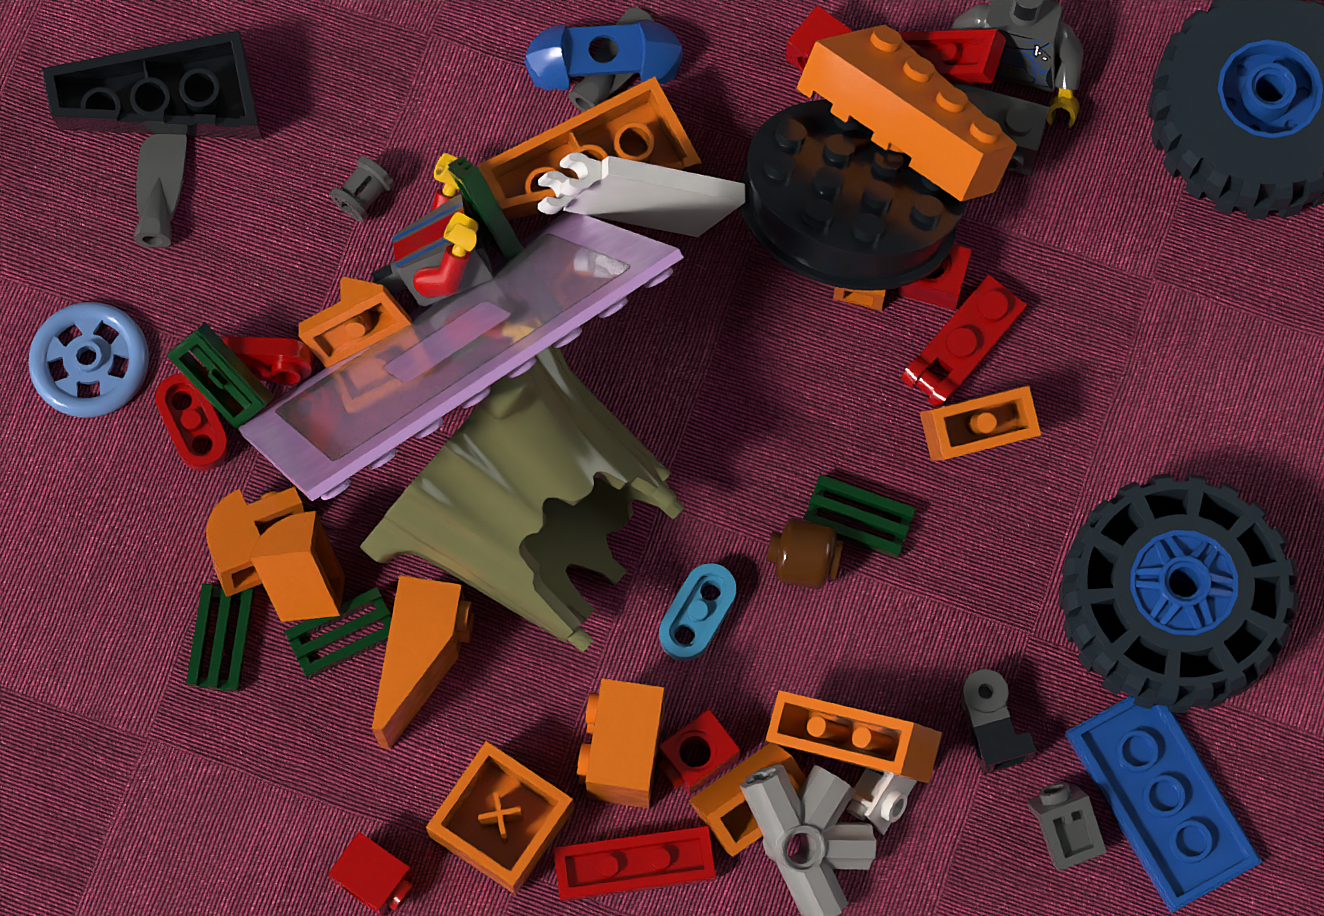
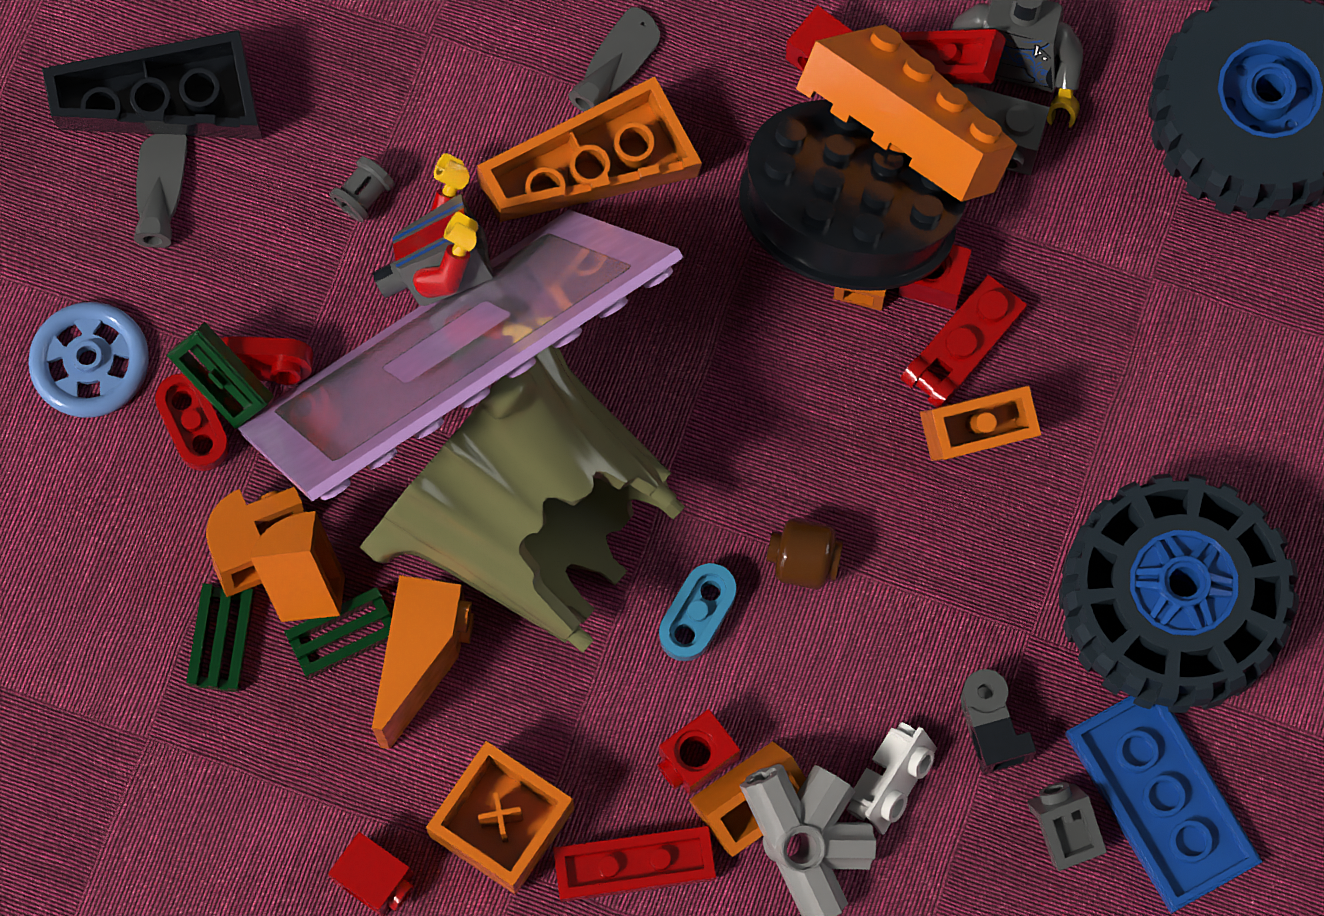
orange slope [299,277,411,368] -> none
dark green tile [448,155,524,259] -> none
blue piece [524,20,684,91] -> none
white tile [538,152,745,237] -> none
orange brick [577,678,665,809] -> none
orange brick [765,690,942,784] -> none
dark green tile [803,475,916,559] -> none

